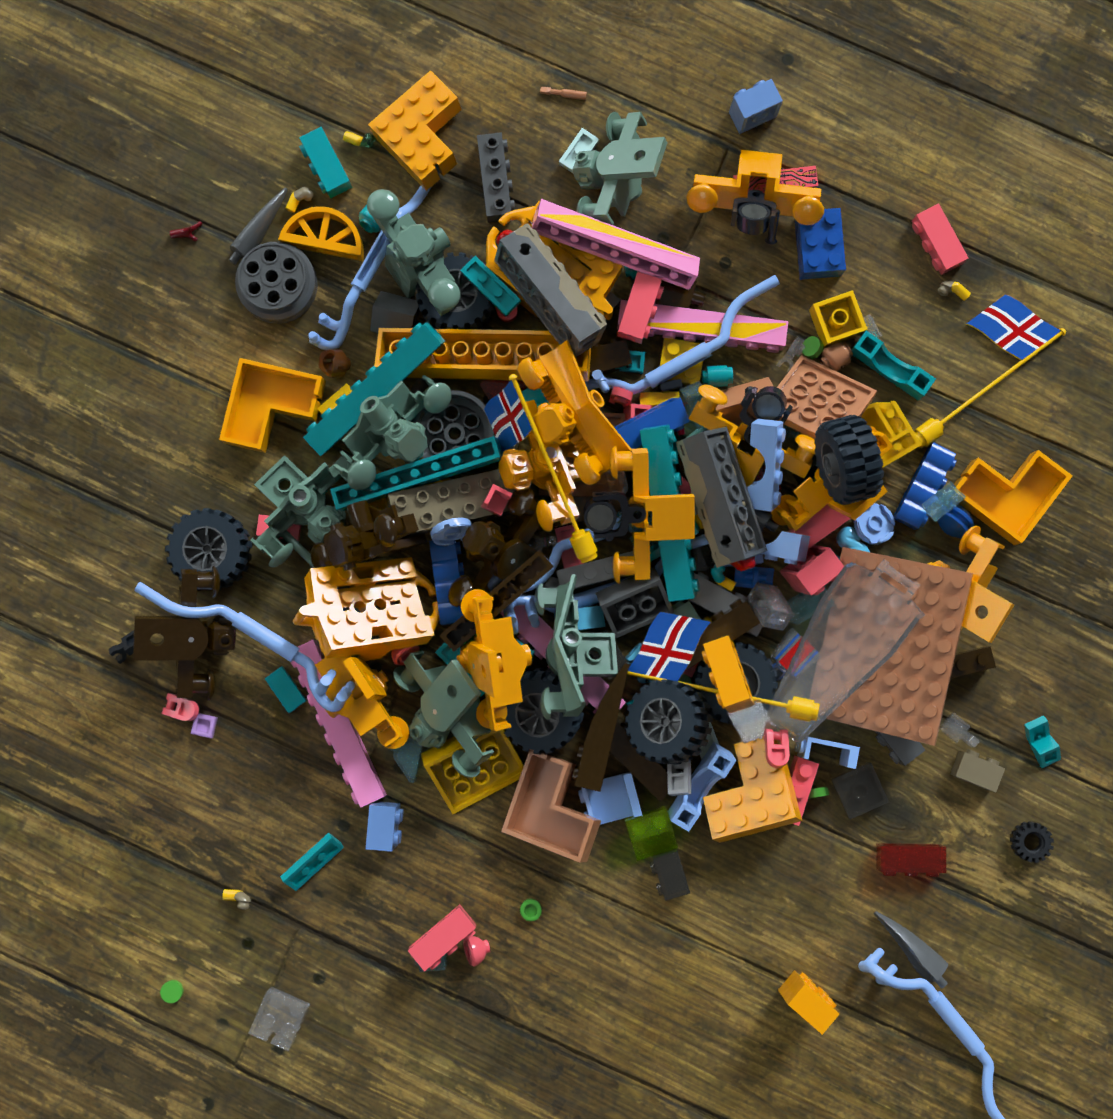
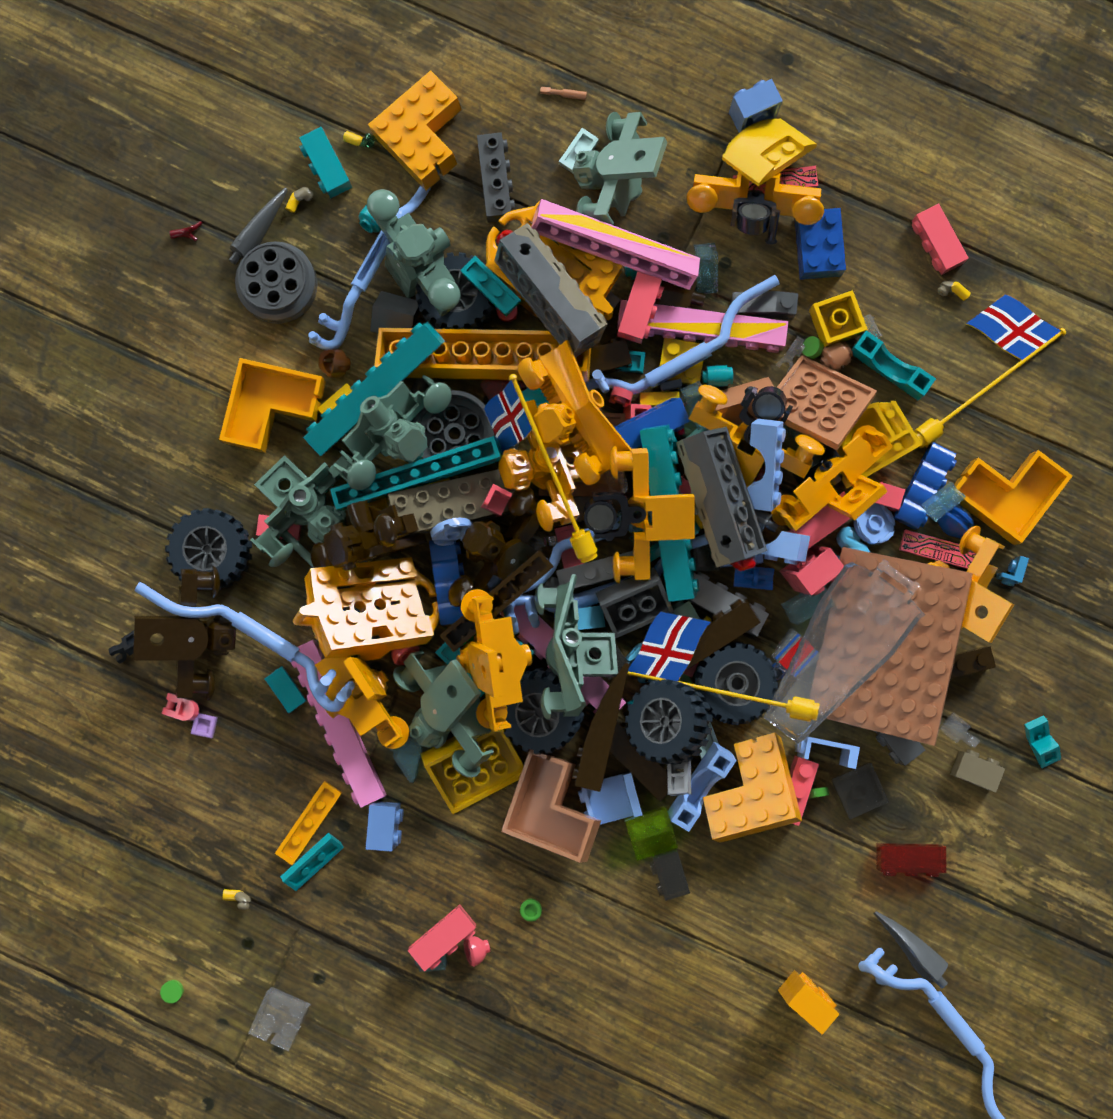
light orange window [278,207,364,261] -> none
light orange brick [702,636,755,713] -> none
arm [711,564,736,592] -> none
clear piece [727,698,777,744] -> none
clear brick [747,582,794,631] -> none
coral plate [764,729,790,768] -> none
black wheel [814,415,884,505] -> none
black tyre [1010,821,1054,863] -> none
none -> light orange plate [275,781,342,865]
none -> clear light blue slope [694,243,718,294]
none -> yellow slope [722,118,817,186]
none -> dark grey slope [731,291,798,320]
none -> coral panel [875,482,905,512]
none -> coral tile [899,530,976,569]
none -> dark azure bracket [996,556,1029,586]

